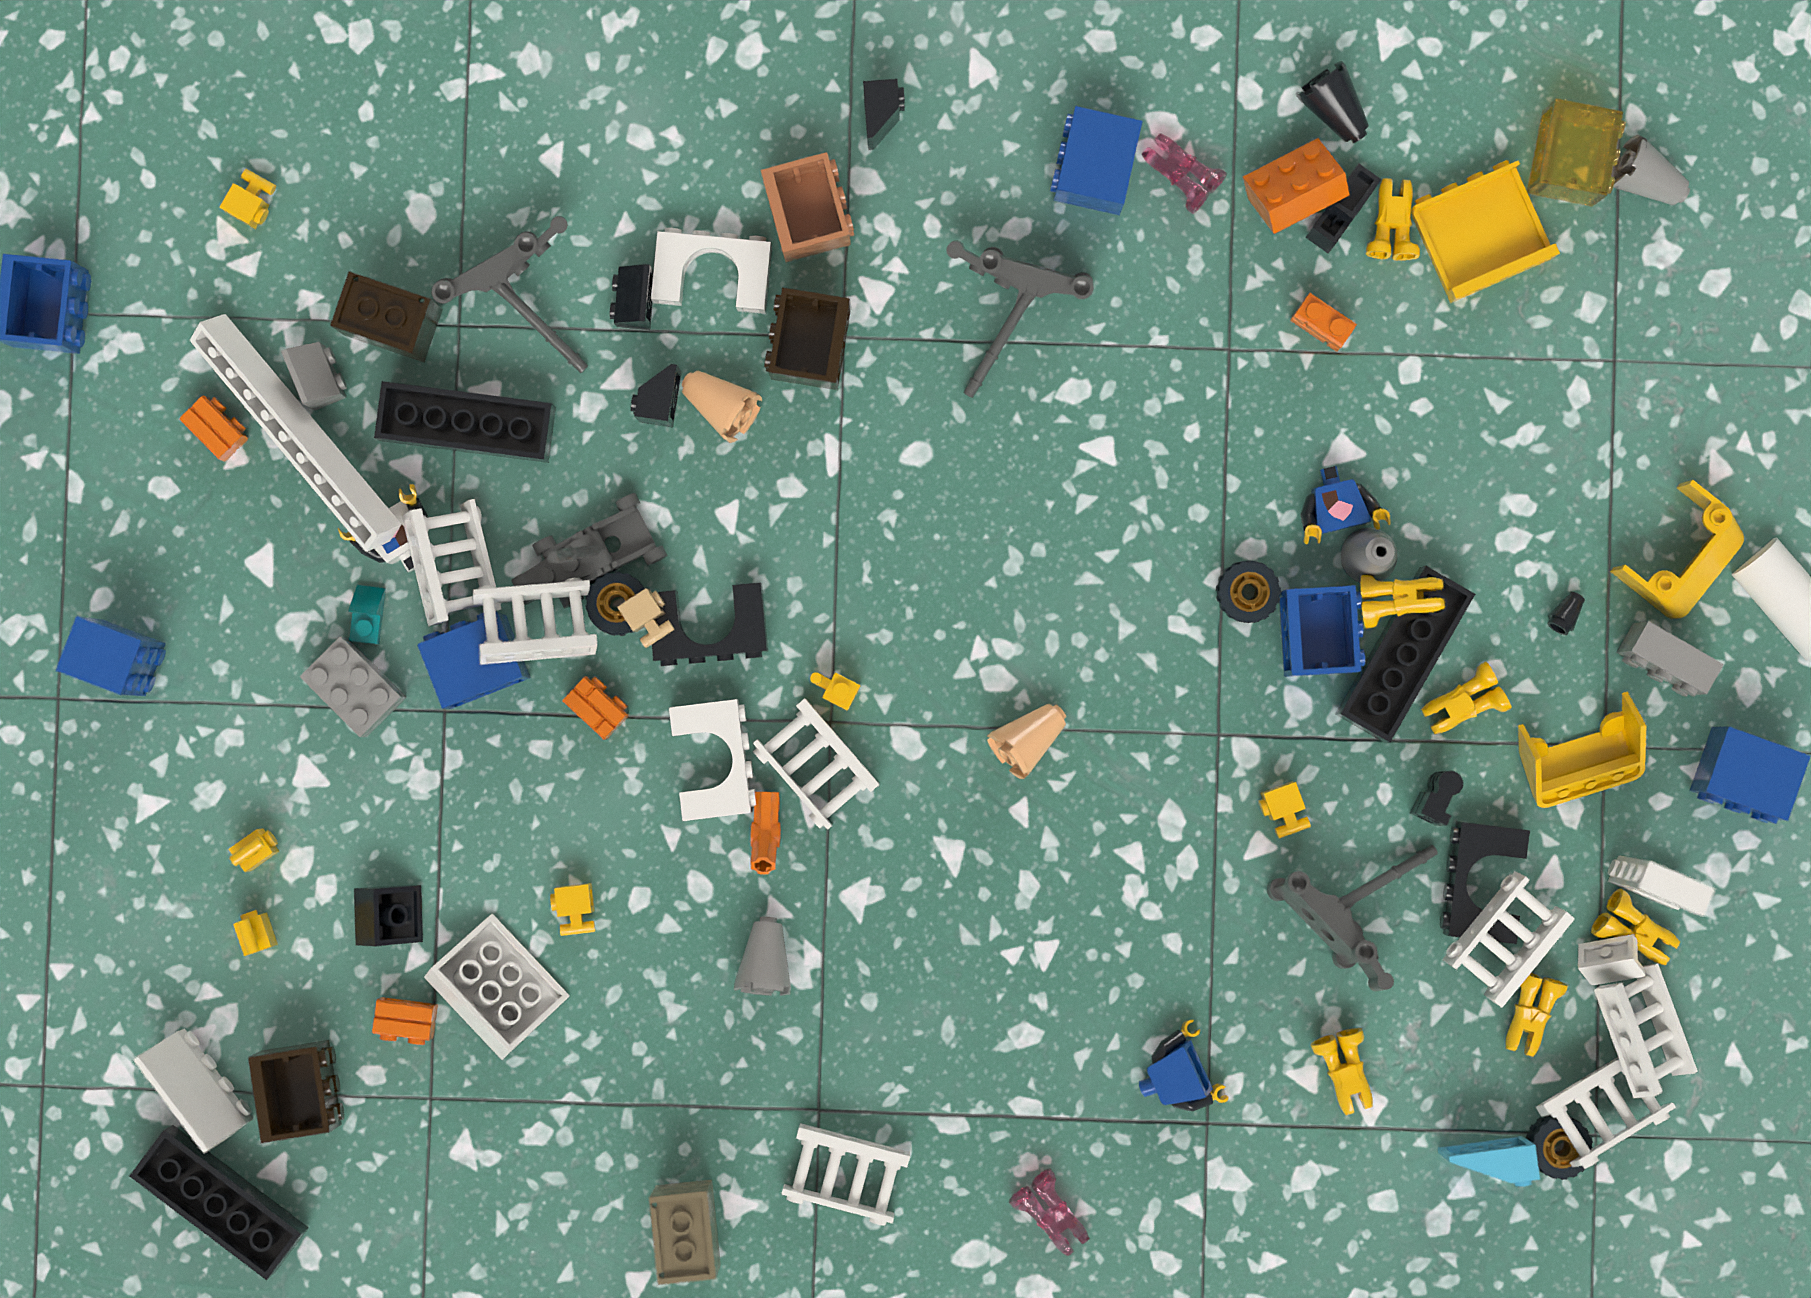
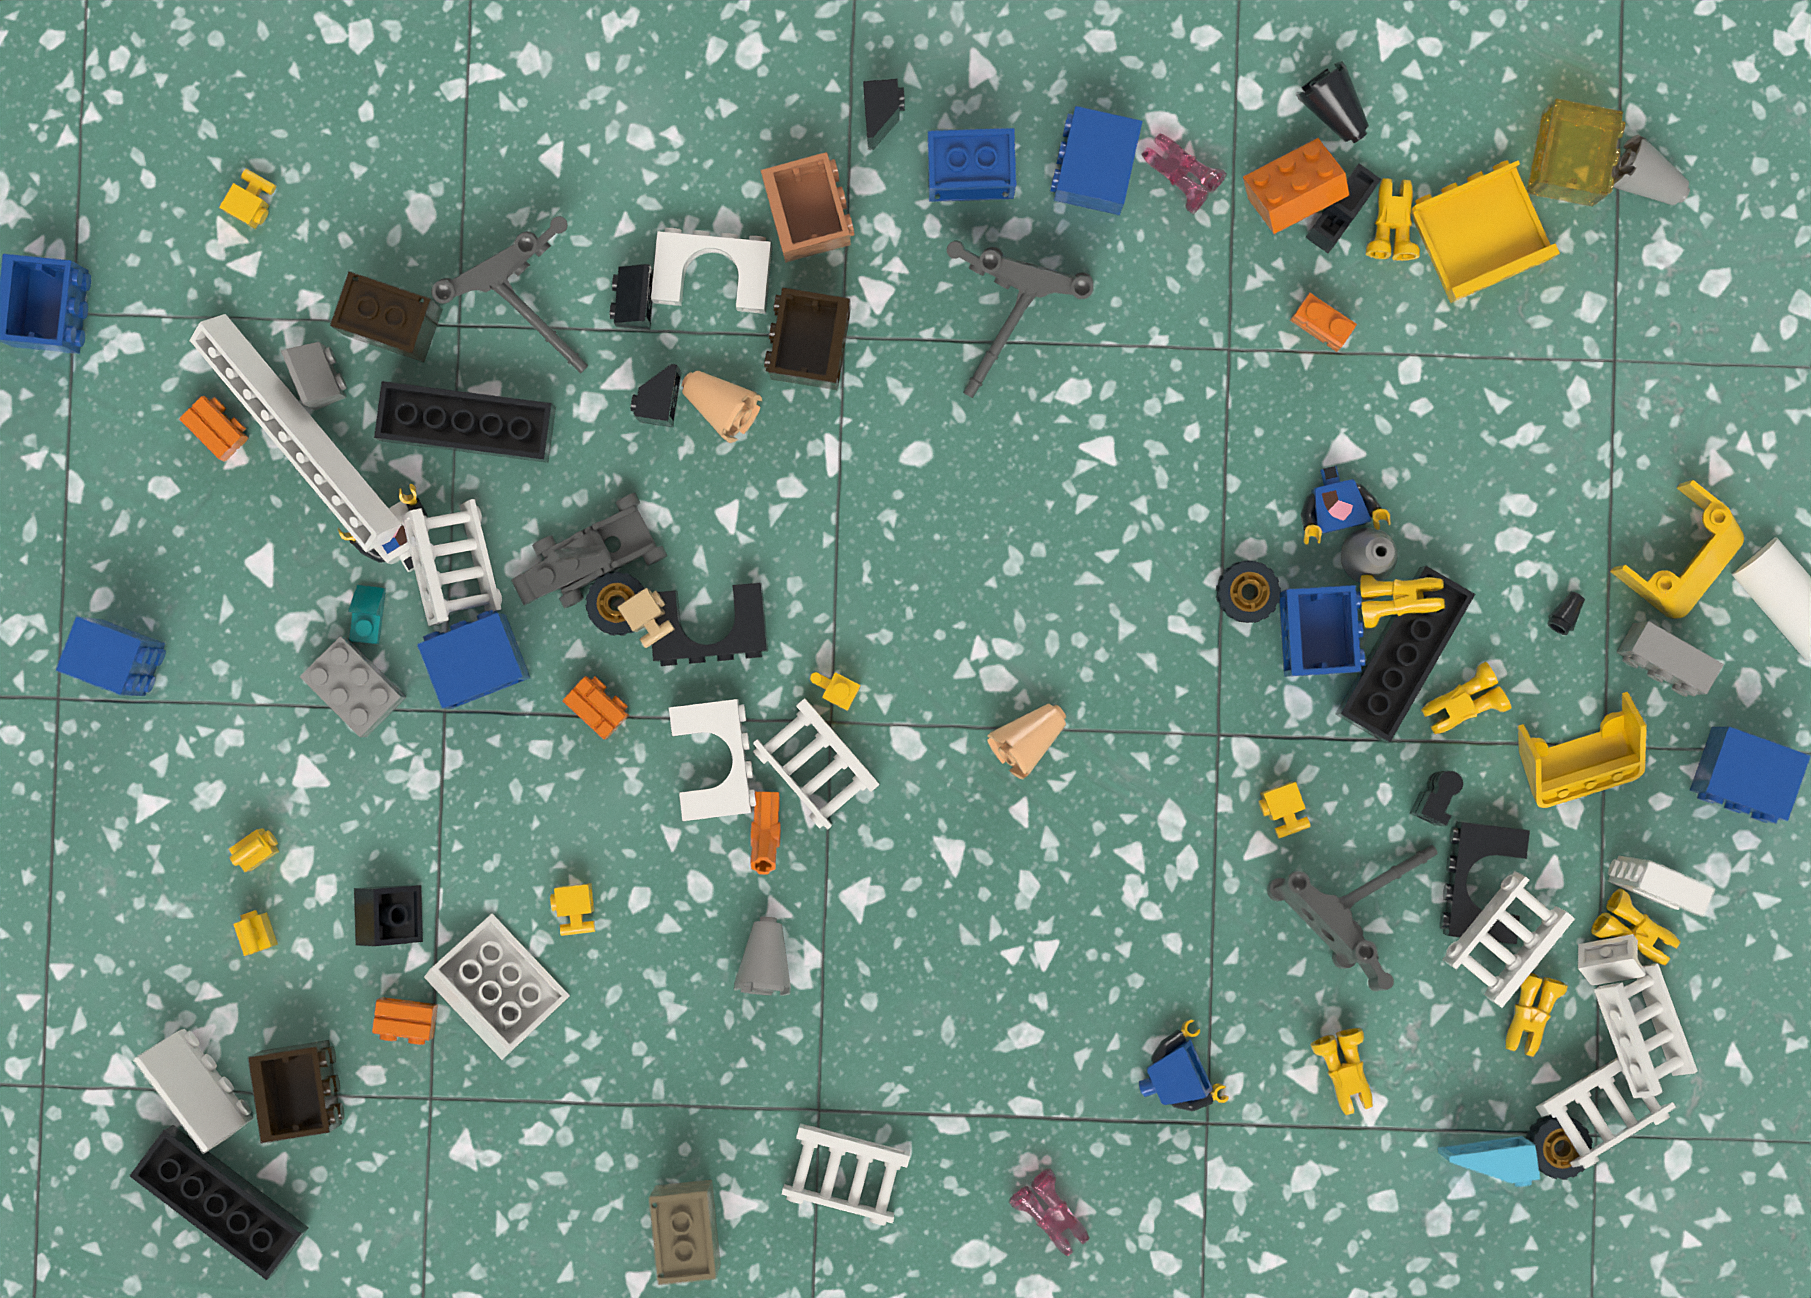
white fence [472,578,597,665] -> none
none -> blue container [927,128,1016,202]

